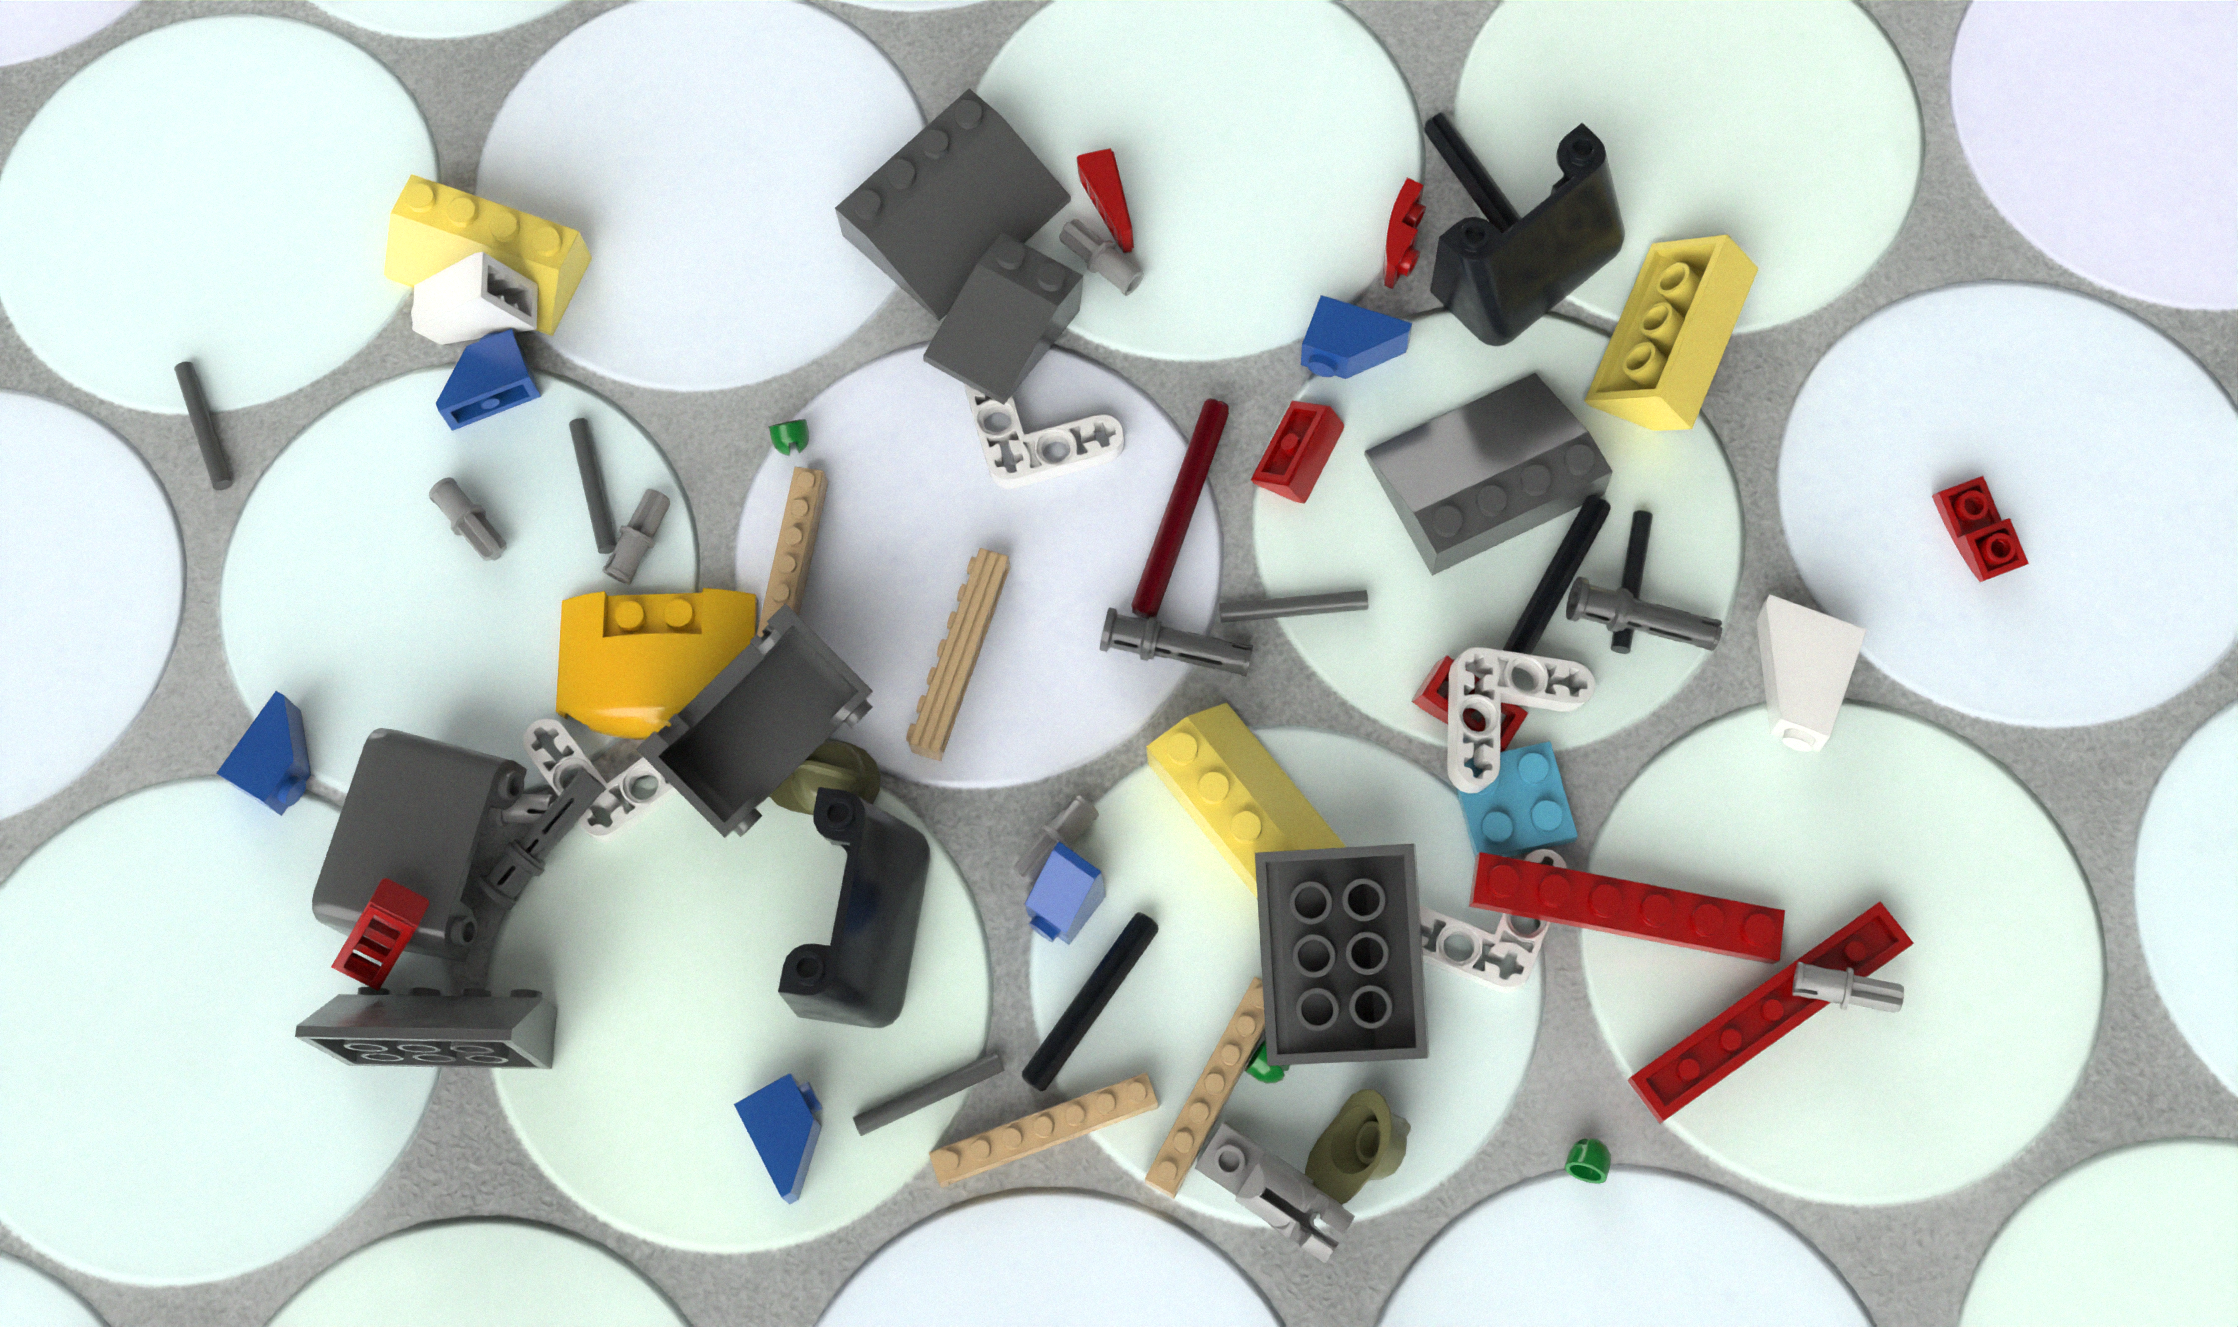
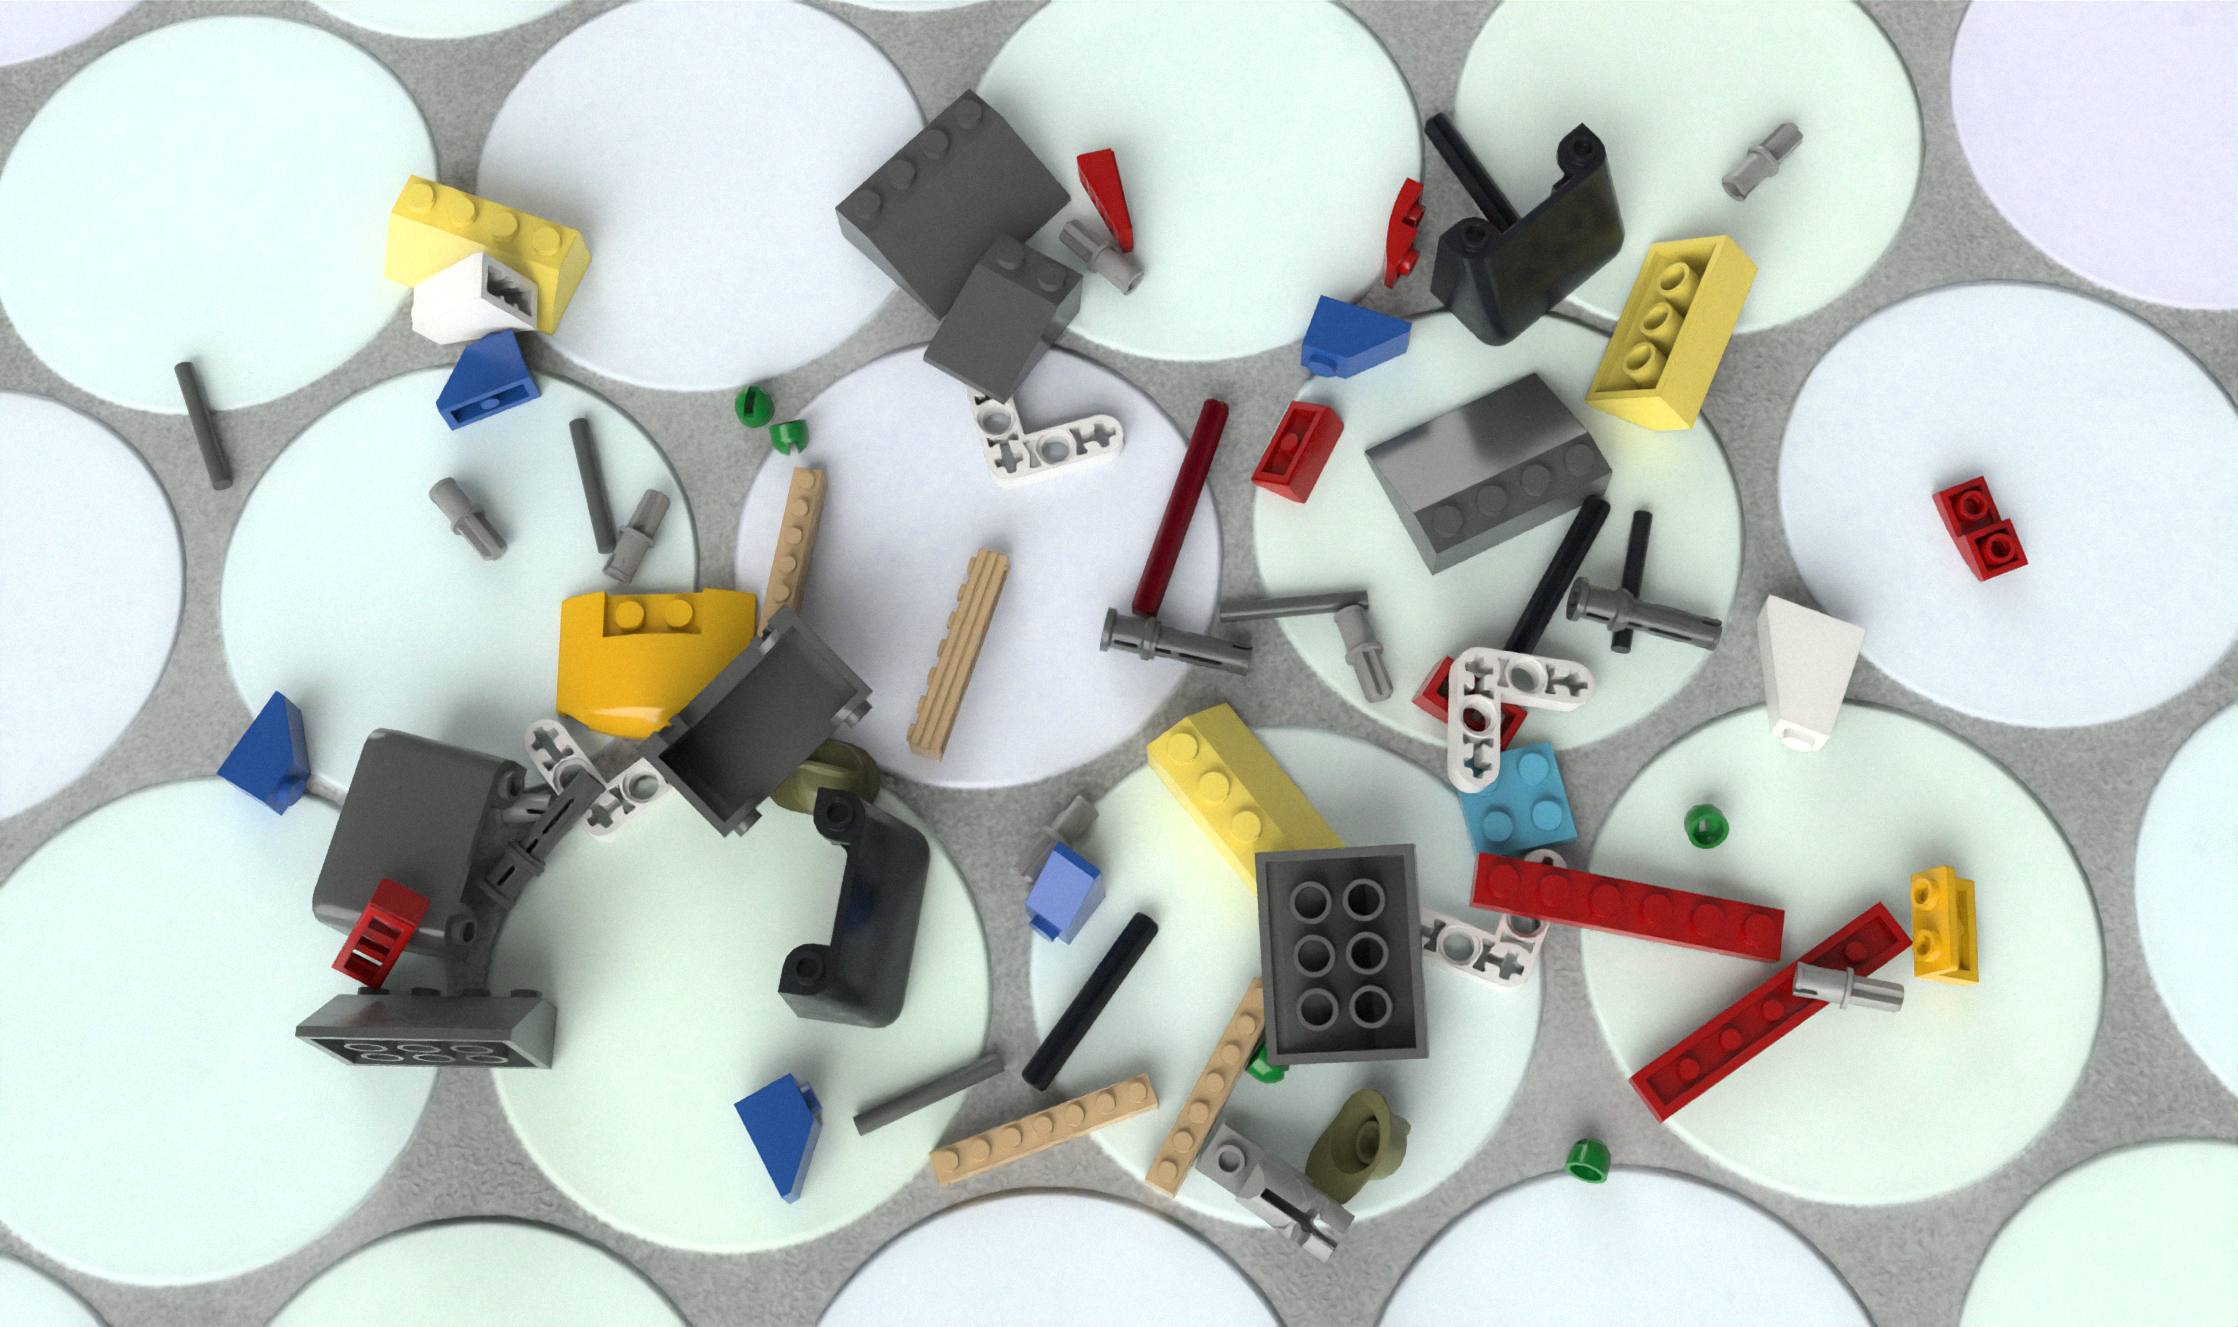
none -> green hinge [734,386,775,428]
none -> light grey axle [1334,605,1393,703]
none -> green hinge [1684,804,1729,849]
none -> light grey axle [1722,122,1804,201]
none -> yellow bracket [1910,865,1979,986]

